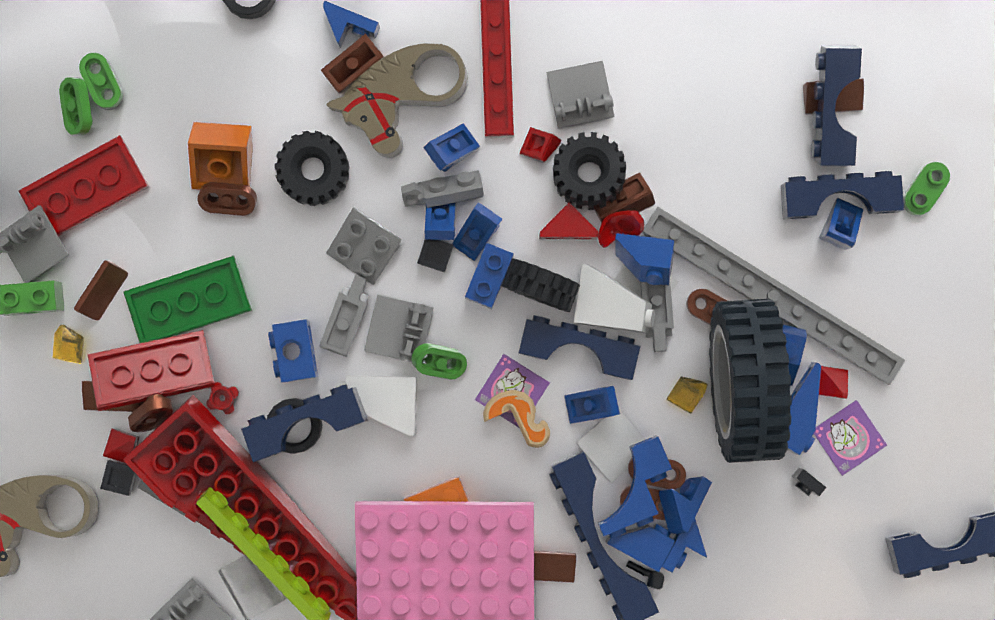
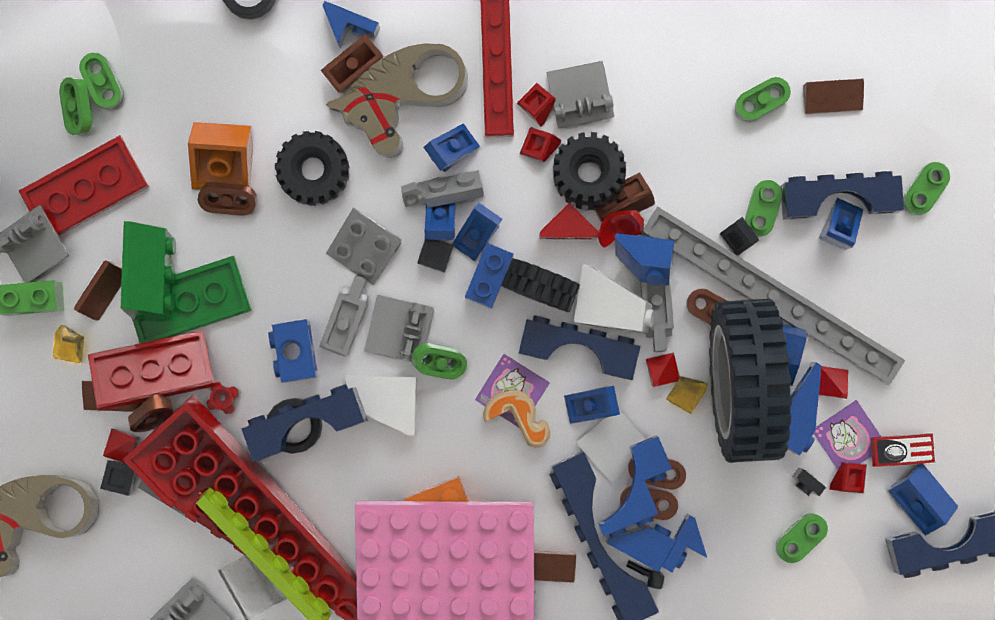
blue slope [659,476,712,534] -> none
dark blue arch [811,45,862,166] -> none
none -> green slope [120,221,176,321]
none -> red slope [517,83,556,127]
none -> red slope [646,352,681,387]
none -> black plate [720,217,759,256]
none -> bright green plate [735,77,791,121]
none -> bright green plate [744,180,782,237]
none -> bright green plate [776,513,828,563]
none -> red slope [829,462,867,493]
none -> slope [871,433,935,467]
none -> blue panel [888,464,958,536]

